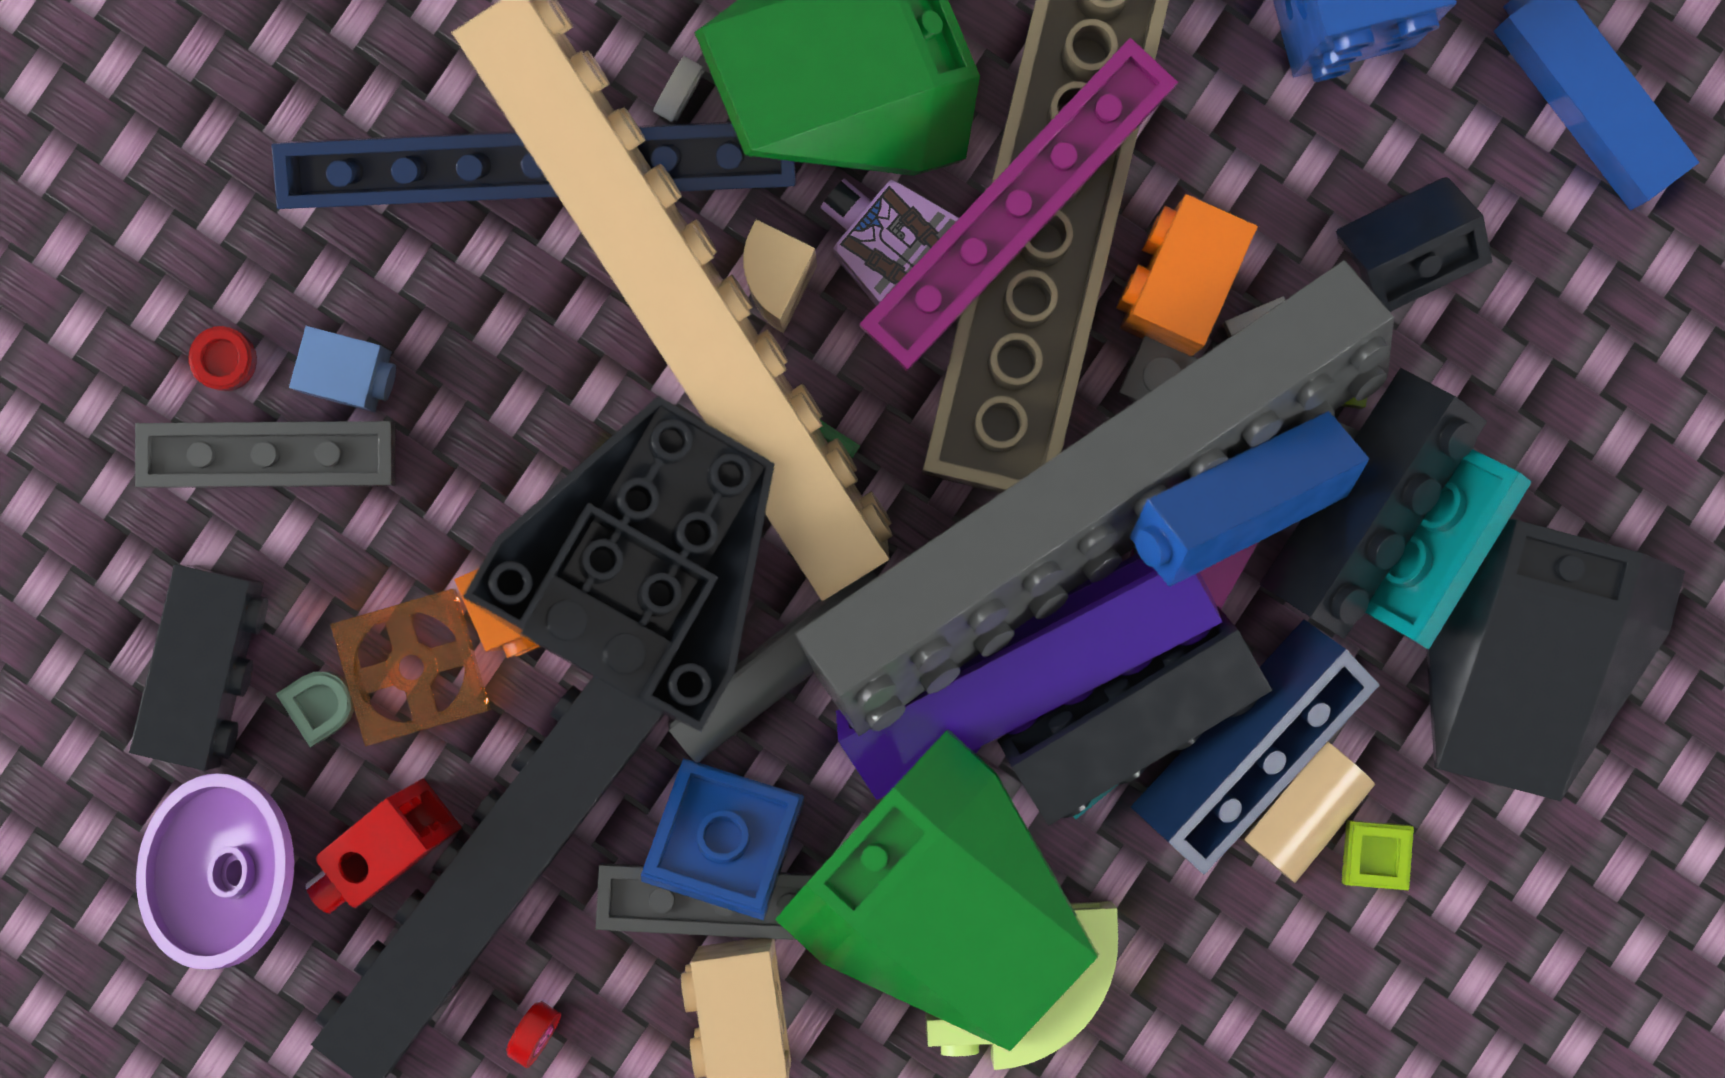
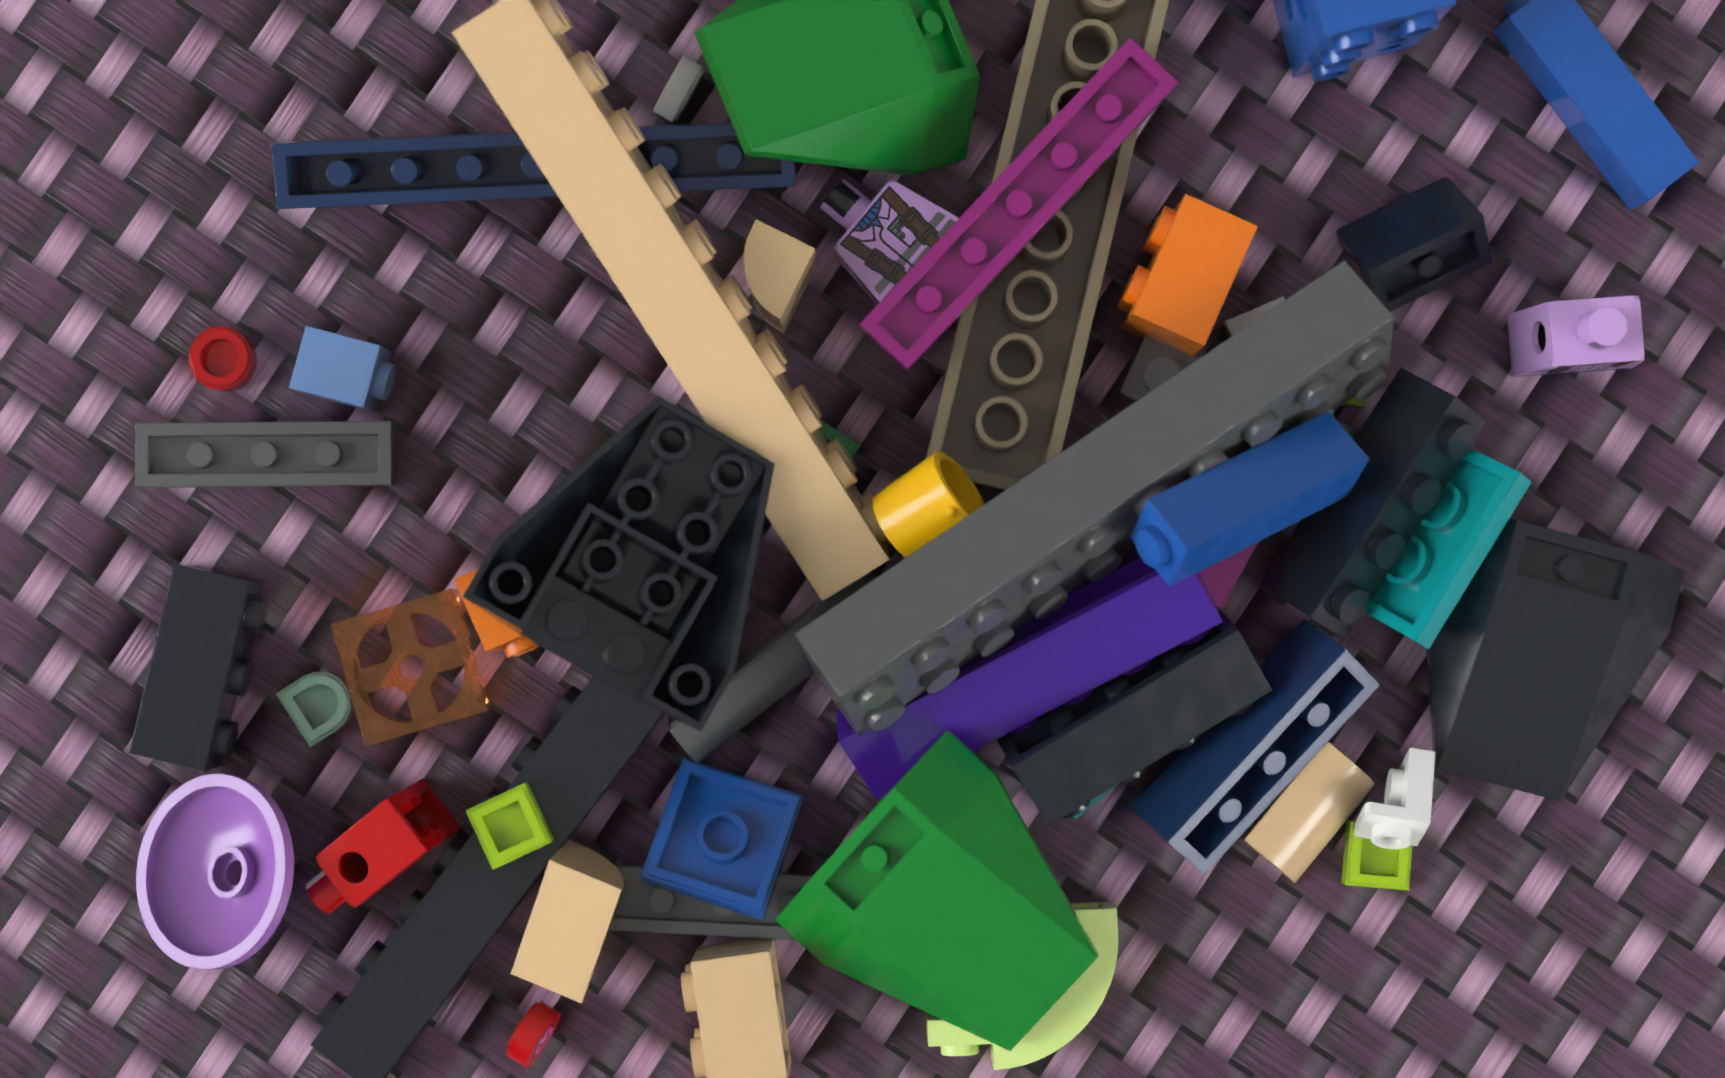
none -> lime tile [465,782,554,870]
none -> tan brick [511,840,624,1004]
none -> yellow piece [872,451,985,558]
none -> white bracket [1354,748,1435,849]
none -> lavender torso [1507,295,1645,377]

